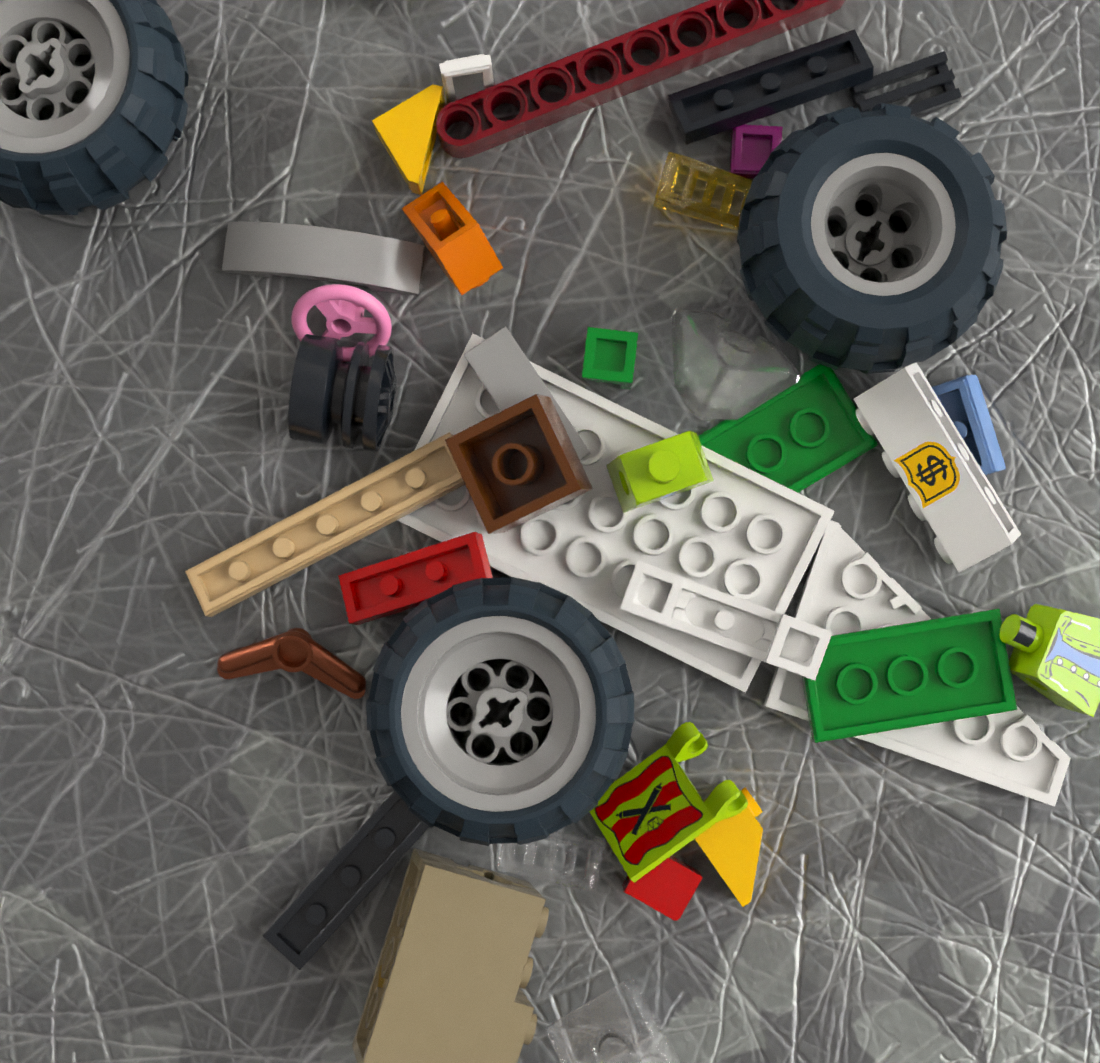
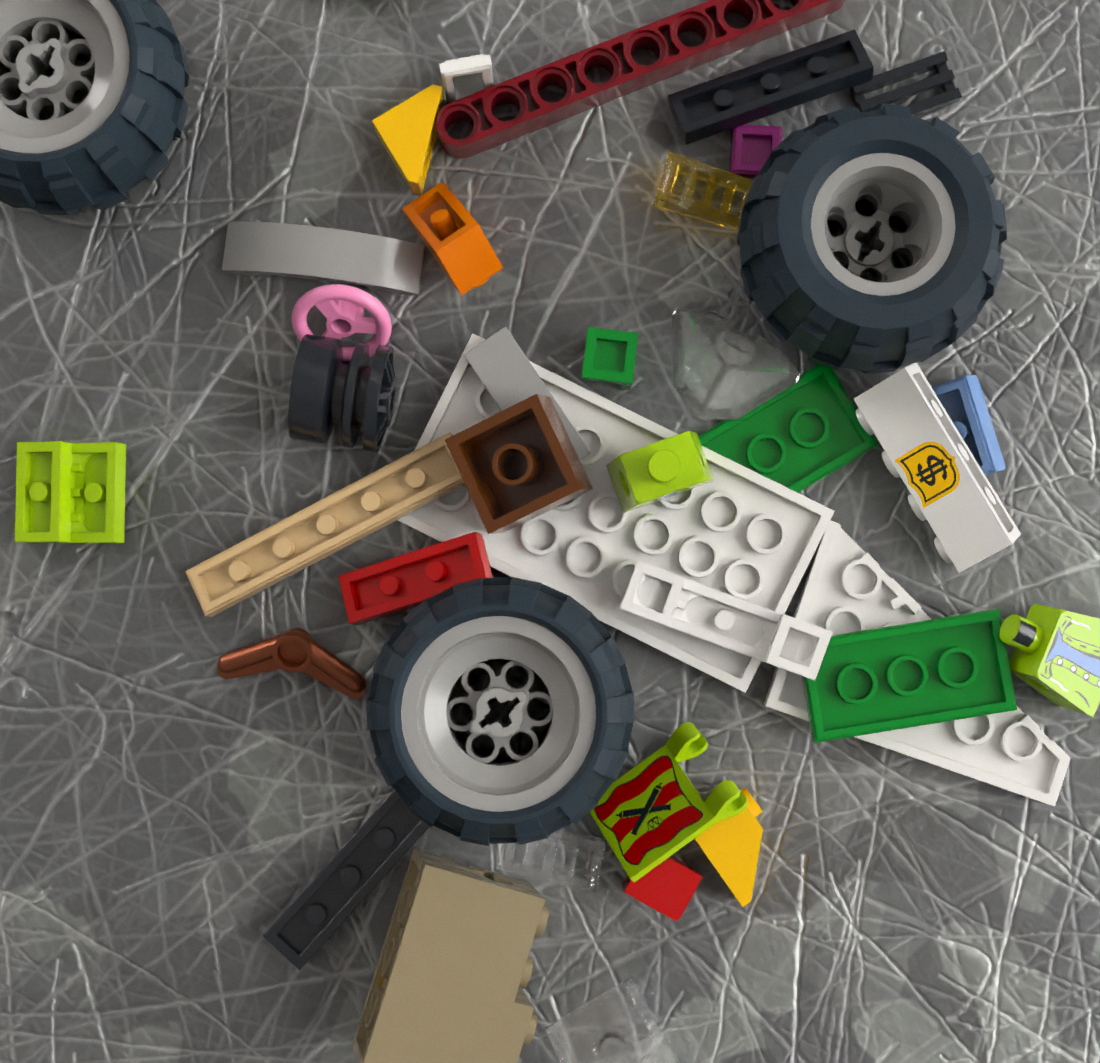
none -> lime slope [15,441,126,543]

